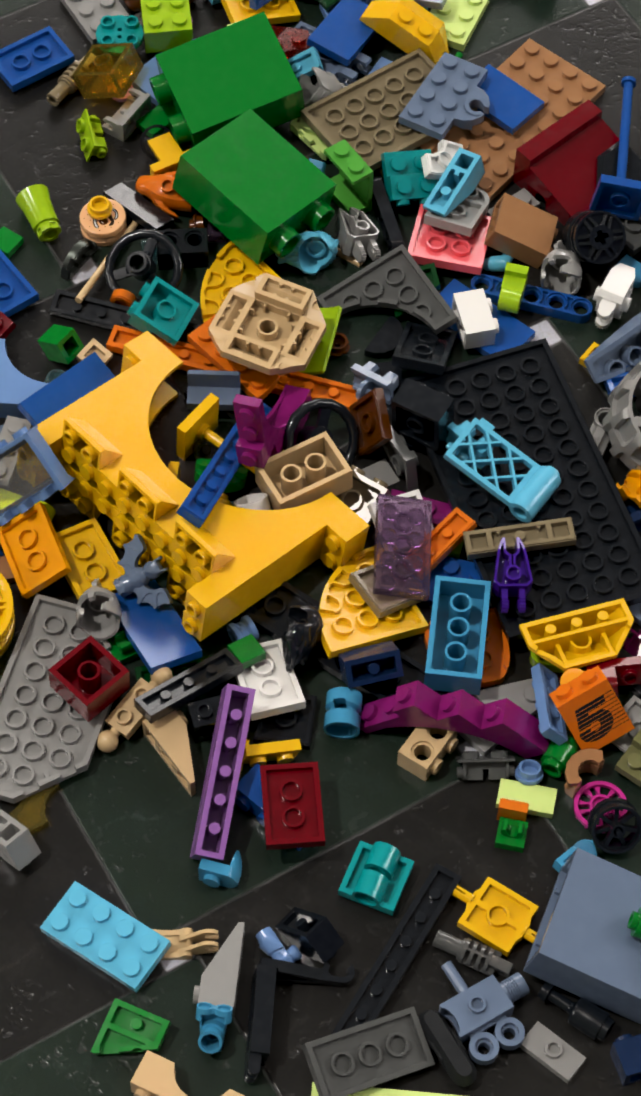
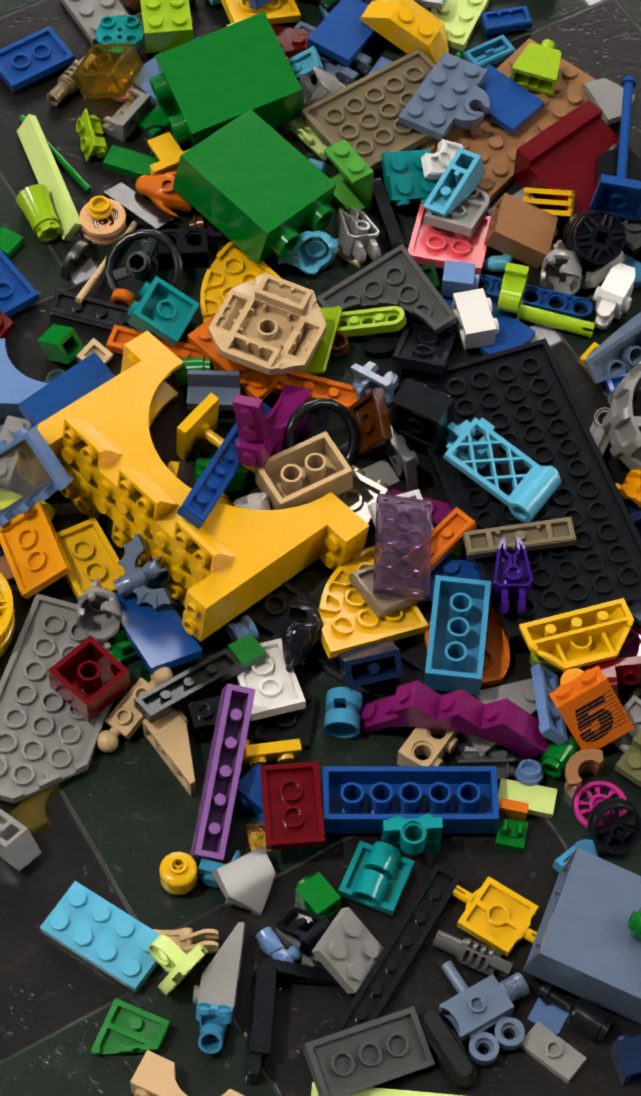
none -> yellowish green tile [17,114,82,241]
none -> green axle [19,114,92,193]
none -> green tile [103,145,158,179]
none -> yellowish green tile [148,935,208,995]
none -> yellow head [159,852,198,895]
none -> green brick [174,357,214,385]
none -> light grey slope [212,846,275,916]
none -> clear yellow tile [245,824,277,852]
none -> green brick [295,872,341,918]
none -> light grey plate [312,907,384,994]
none -> blue brick [322,766,499,834]
none -> lime plate [336,306,406,337]
none -> teal plate [381,815,443,855]
none -> medium blue brick [441,260,480,297]
none -> dark azure tile [463,35,516,68]
none -> blue plate [480,6,532,36]
none -> lime torso [511,39,561,97]
none -> lime pin [517,301,596,338]
none -> yellow tile [523,187,575,216]
none -> medium blue sticker [527,998,568,1035]
none -> light grey tile [580,250,627,290]
none -> light grey slope [583,78,635,125]

